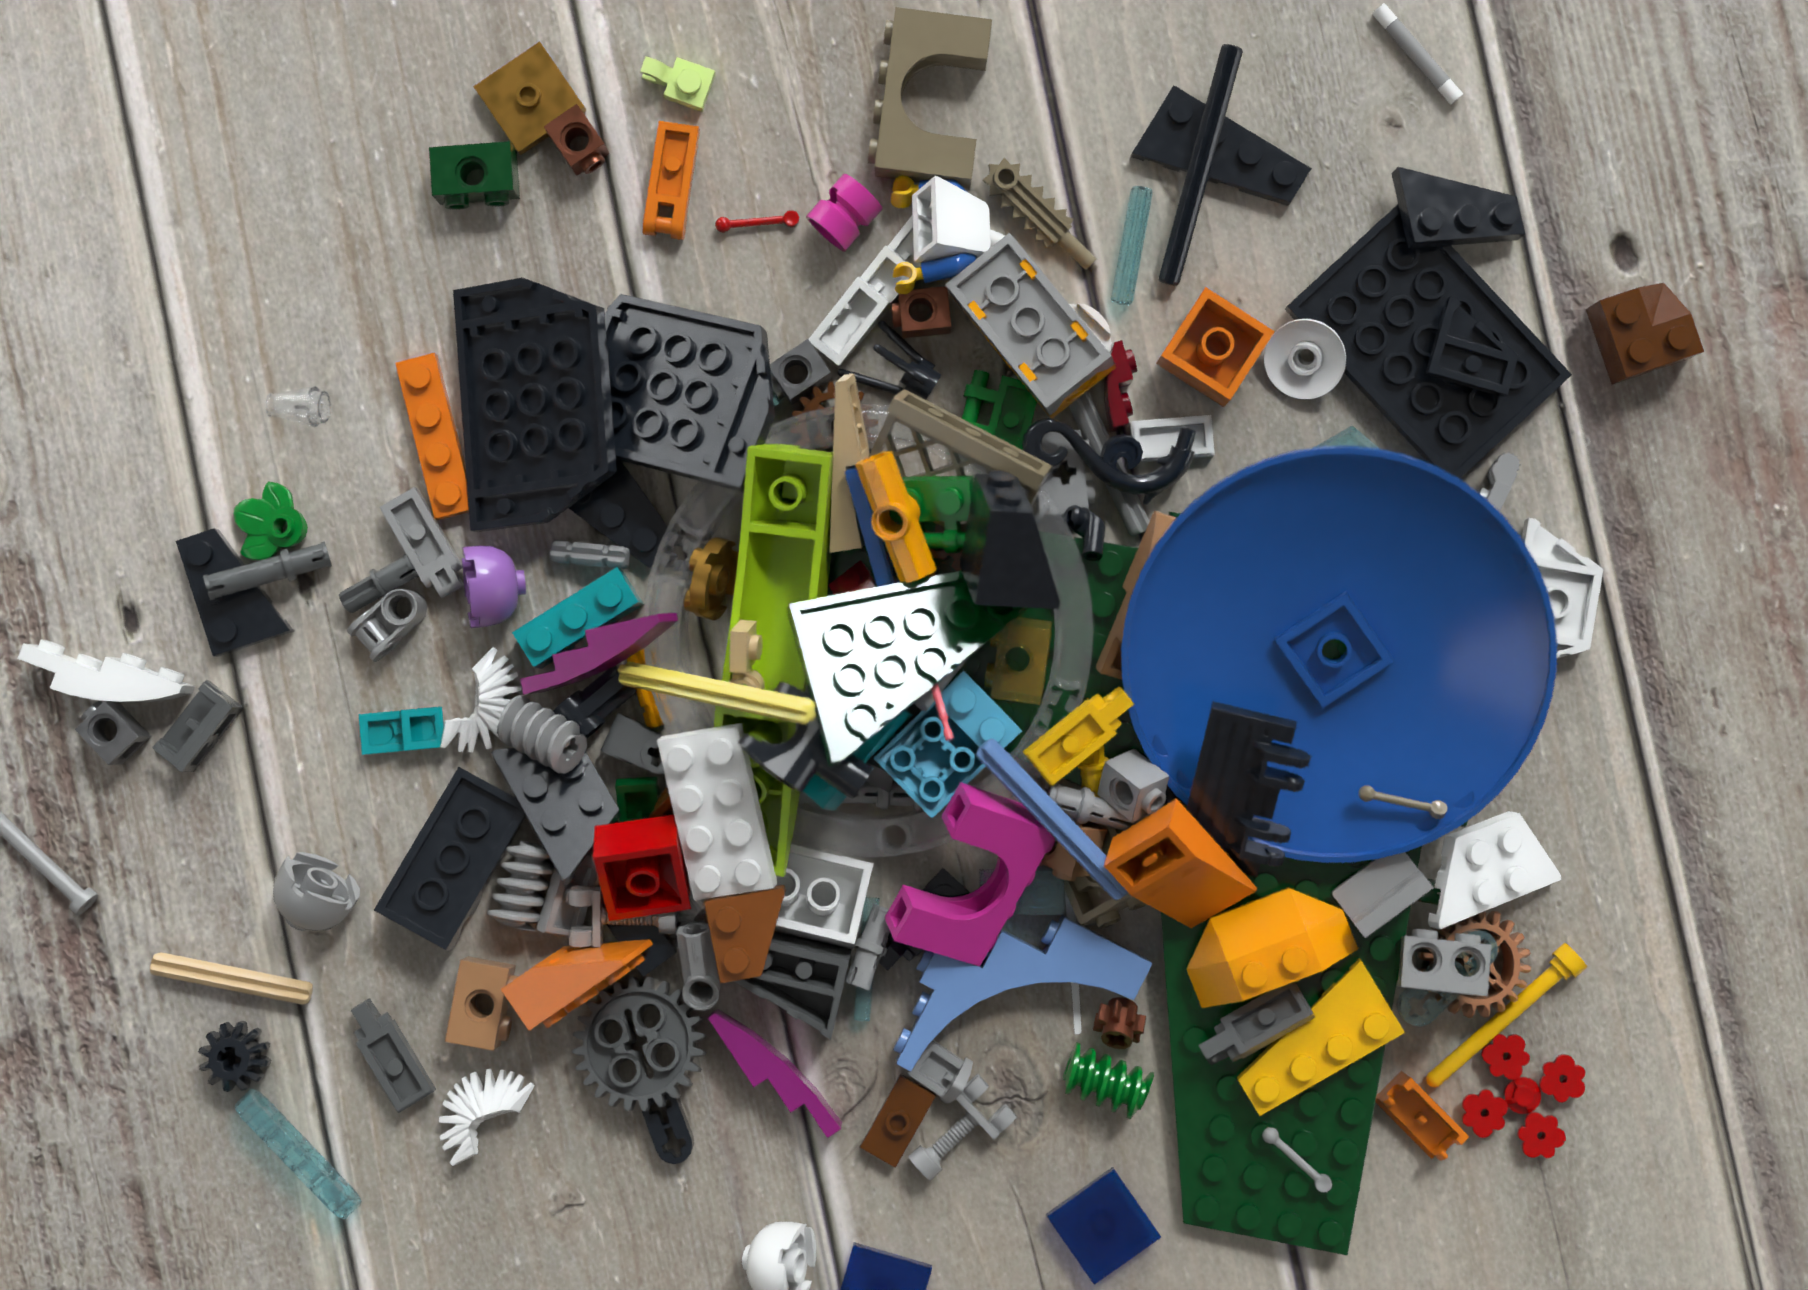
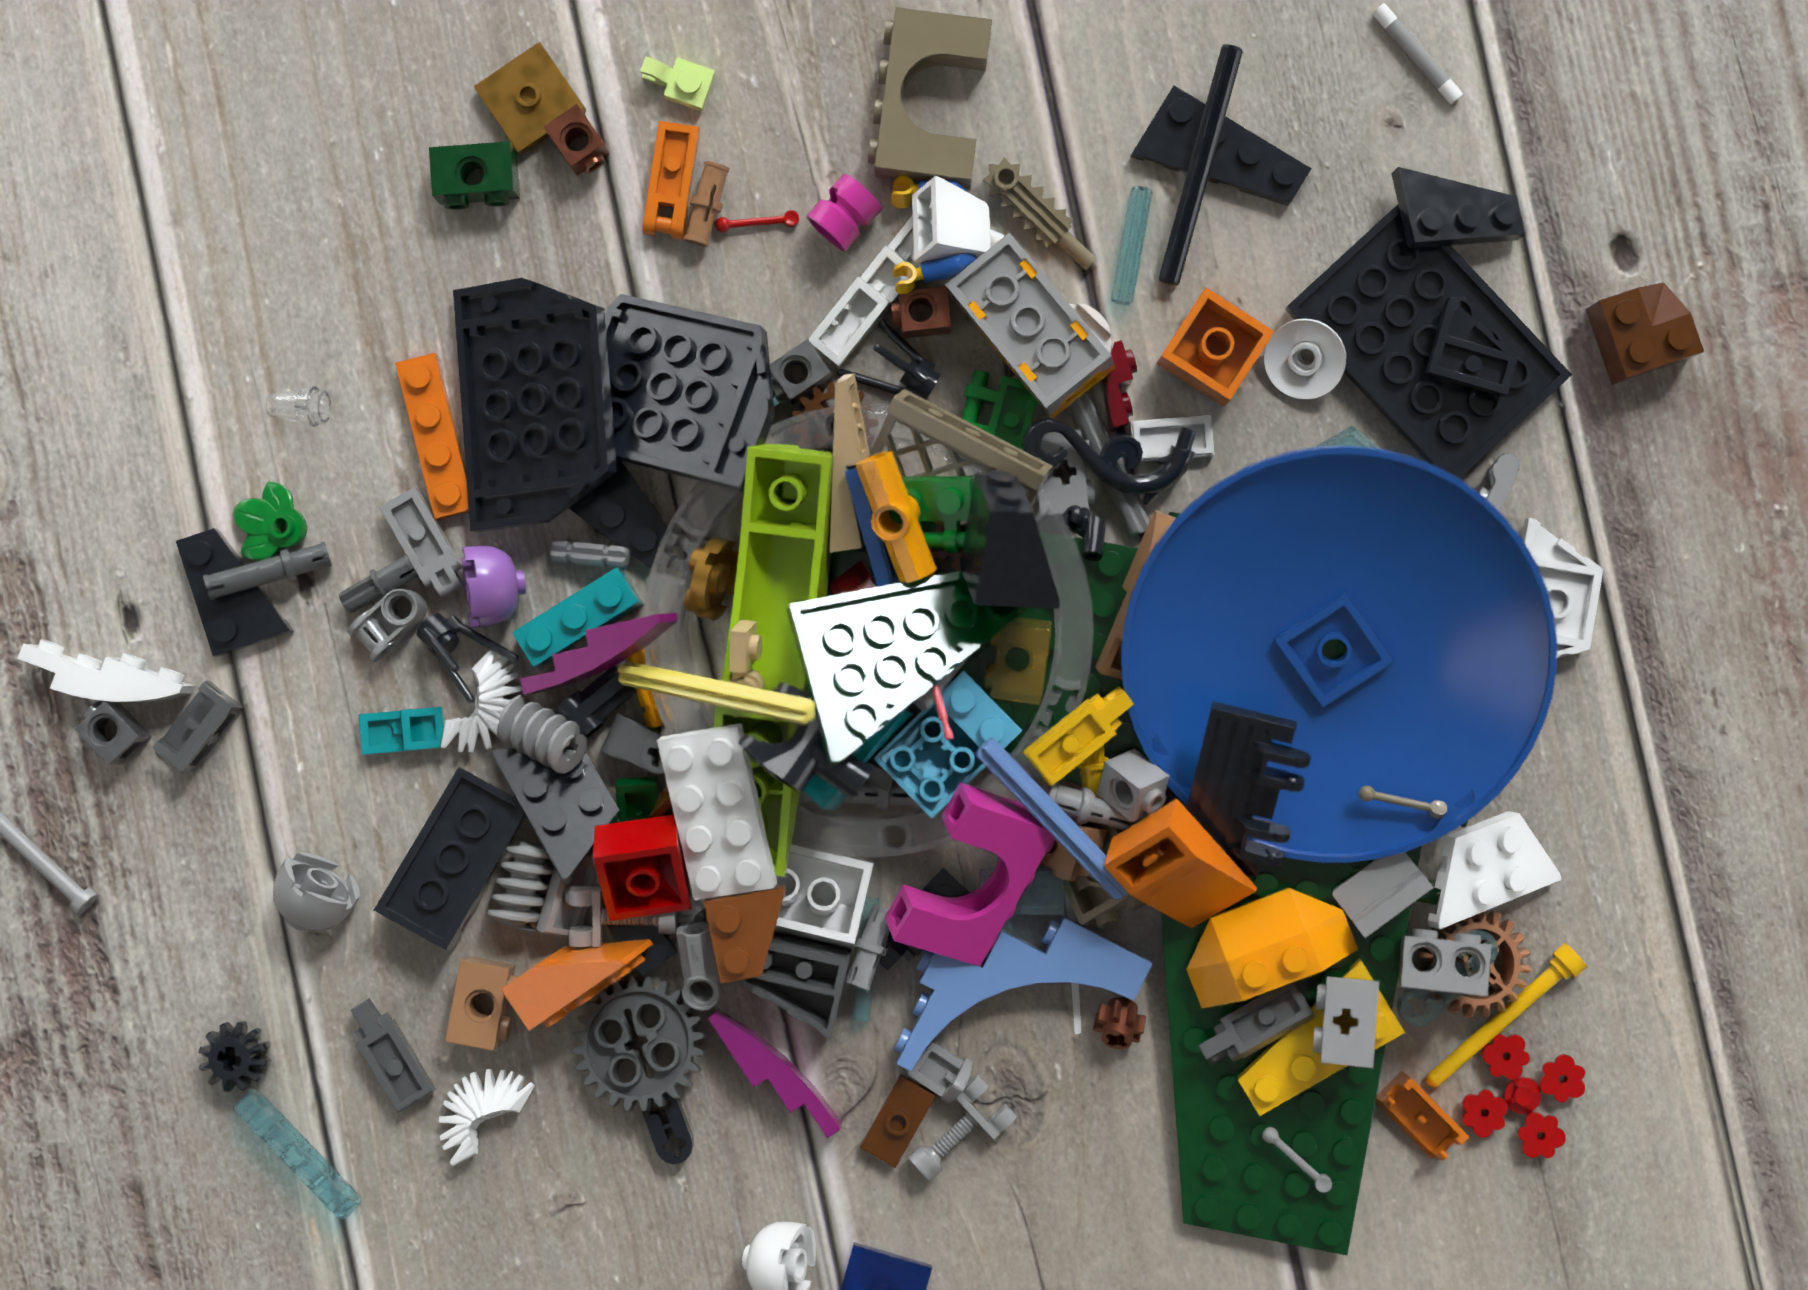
tan axle [150,952,313,1005] -> none
clear blue plate [1046,1167,1161,1285] -> none
green piece [1062,1042,1154,1119] -> none
none -> black plant [416,613,519,704]
none -> medium nougat pin [683,161,729,247]
none -> light grey brick [1313,976,1379,1068]

